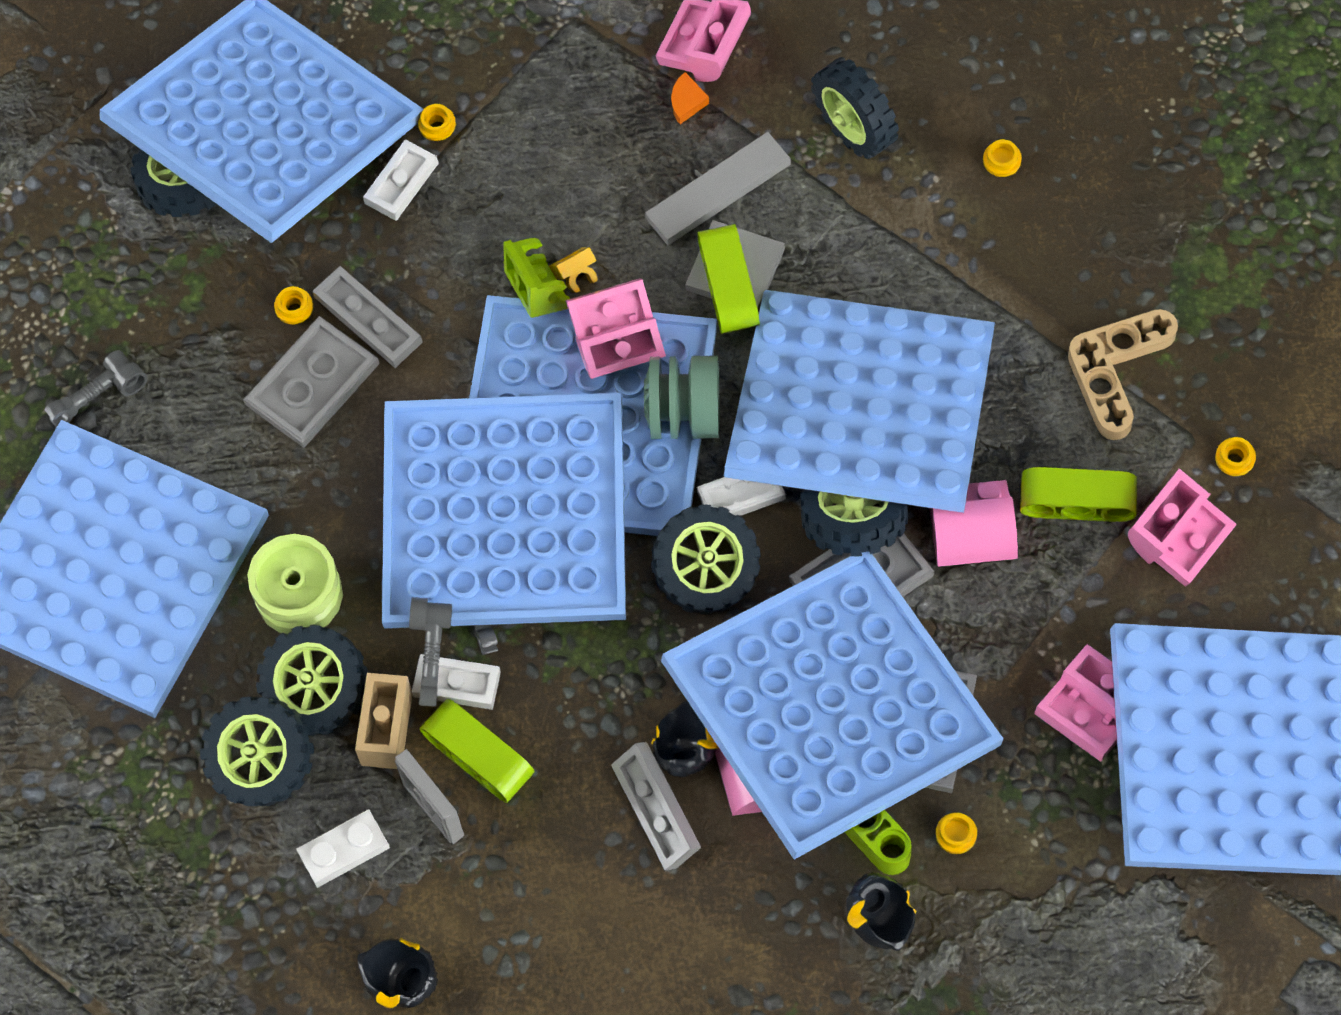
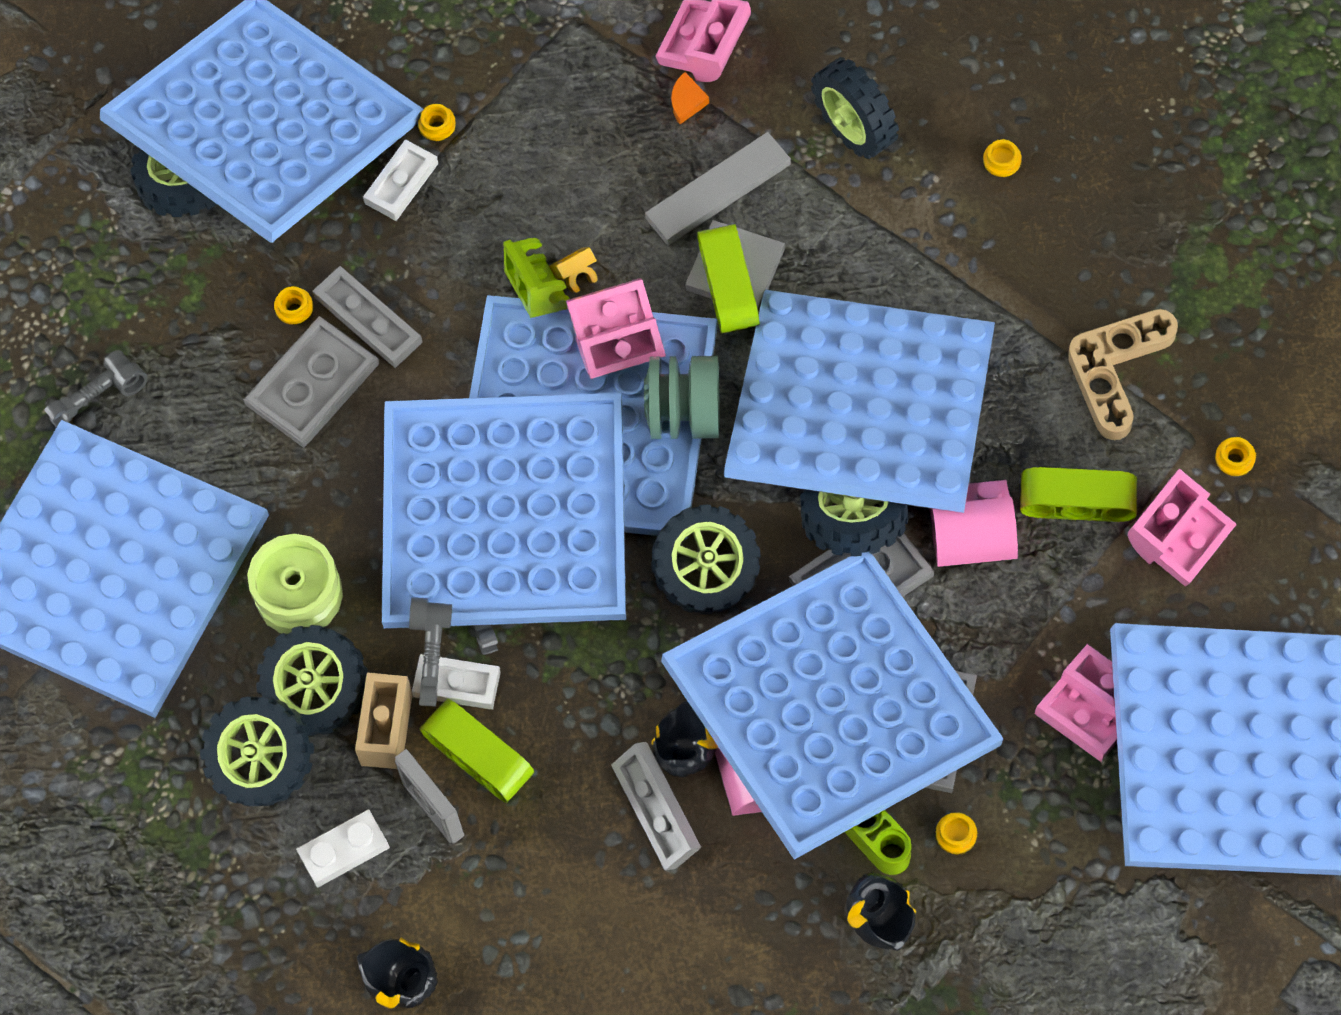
white plate [697,477,786,516] -> none

